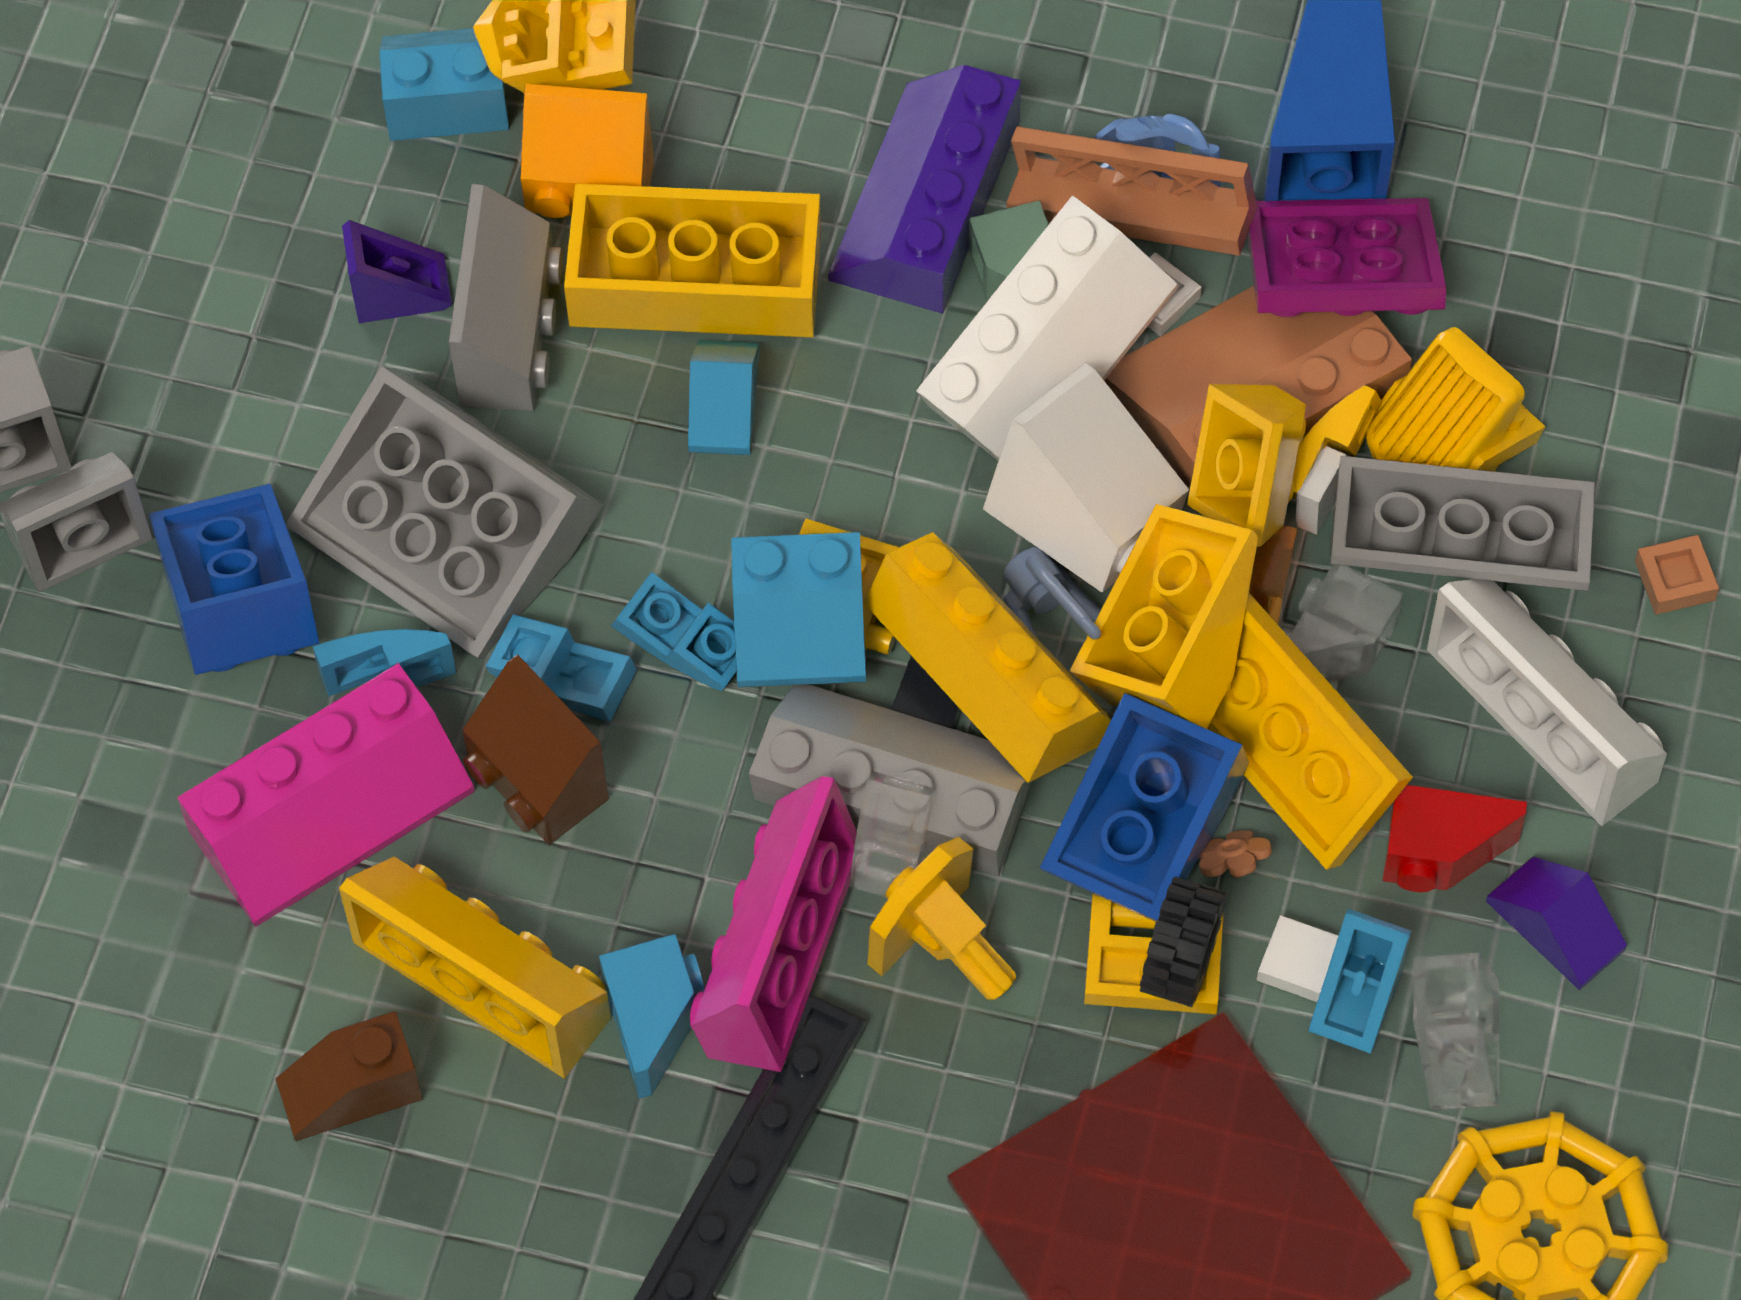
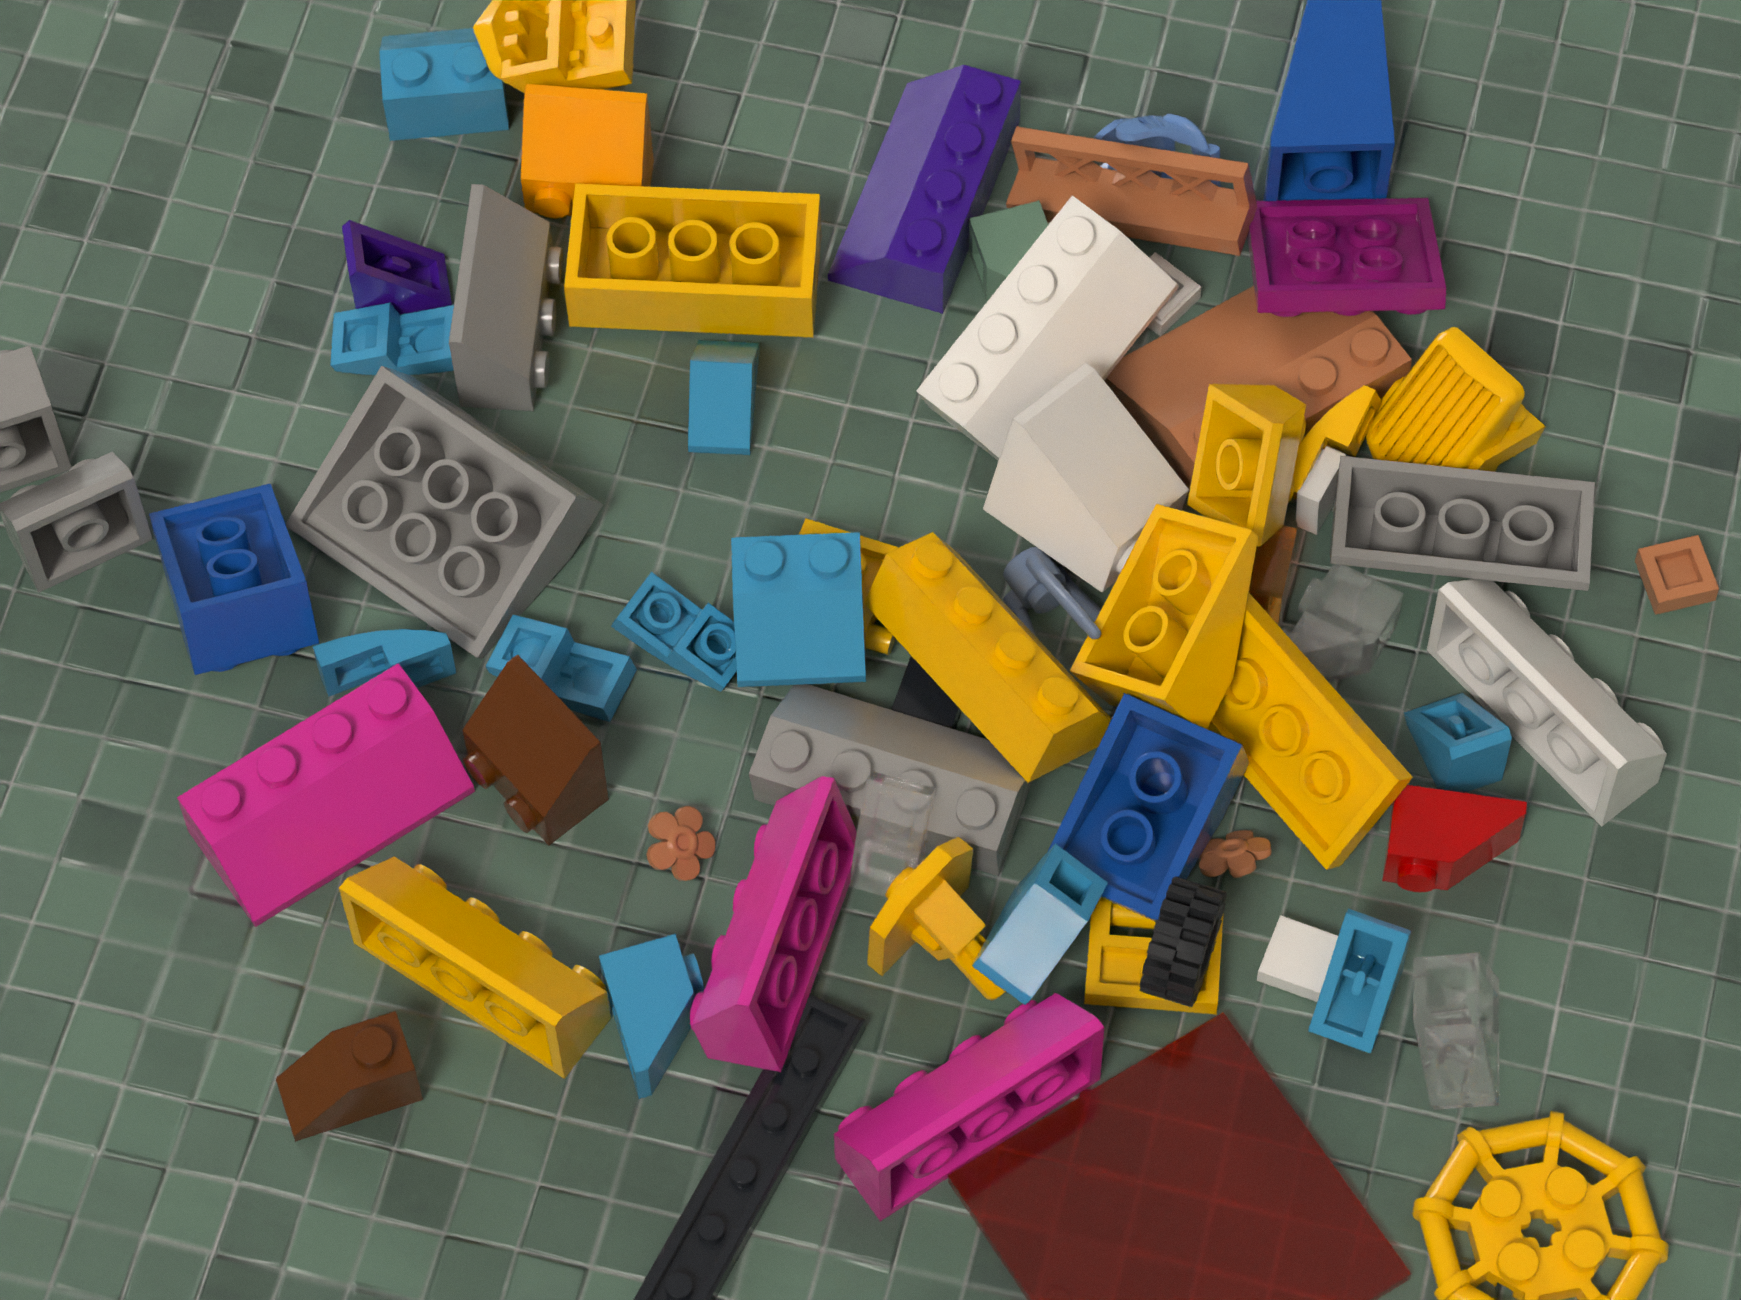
dark purple slope [1486,856,1627,991] -> none
none -> dark azure slope [330,303,454,375]
none -> nougat plant [646,806,715,881]
none -> dark pink slope [834,993,1104,1221]
none -> slope [972,844,1108,1005]
none -> dark azure slope [1404,693,1512,793]

